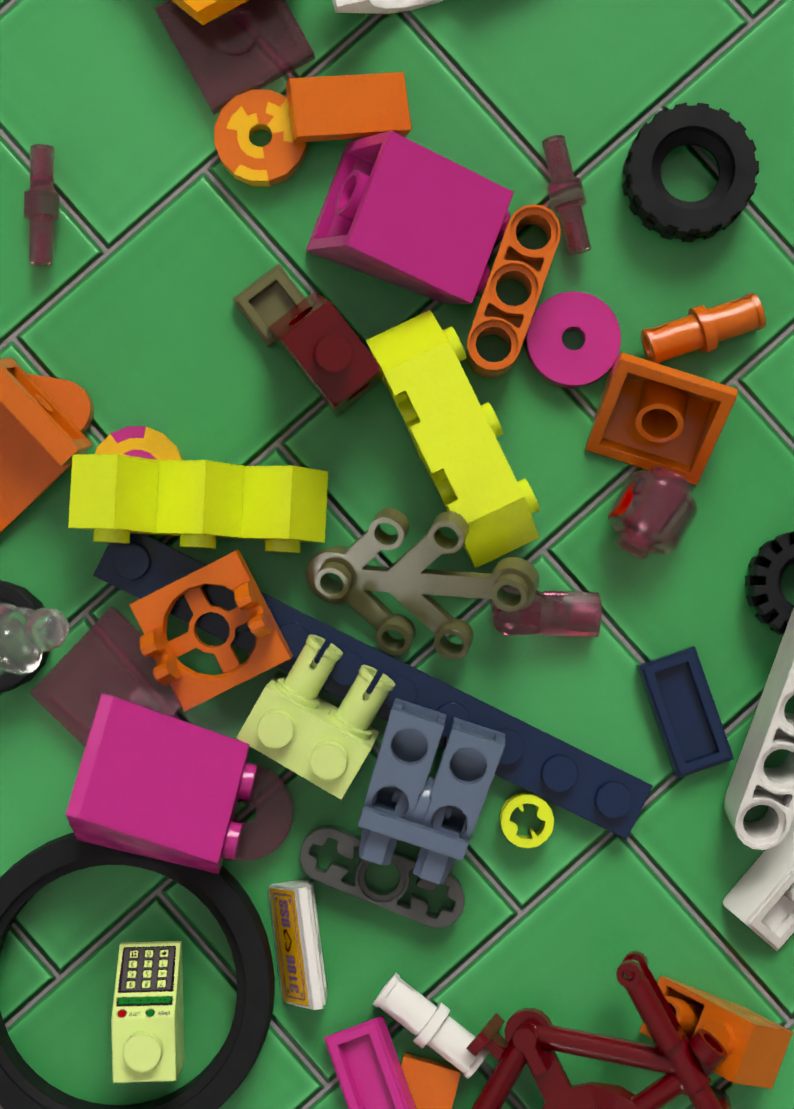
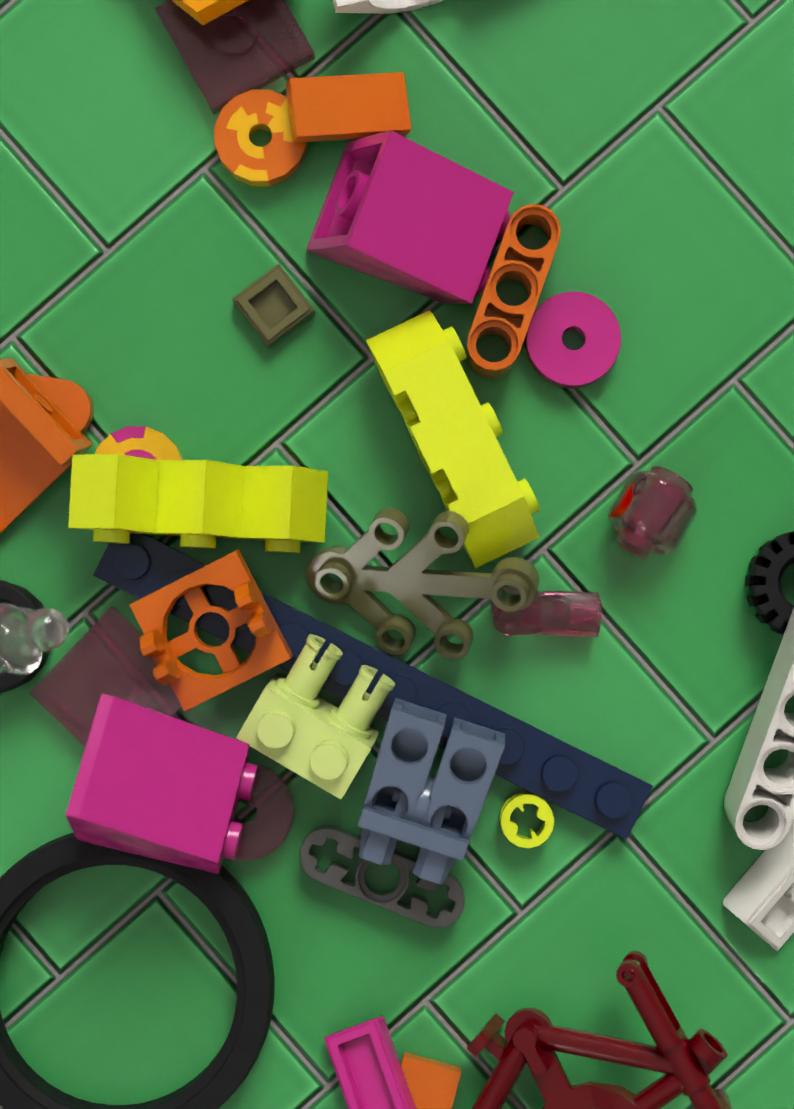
bar [23,144,60,266] -> none
yellowish green slope [111,941,185,1083] -> none
dark red torso [268,292,383,416] -> none
slope [268,879,328,1010] -> none
white pin [372,972,489,1079] -> none
clear pink bar [542,135,591,255] -> none
orange slope [585,352,738,485] -> none
black tyre [622,103,759,242] -> none
dark blue tile [636,646,734,778] -> none
orange slope [639,976,793,1089] -> none
orange pin [641,292,766,364] -> none

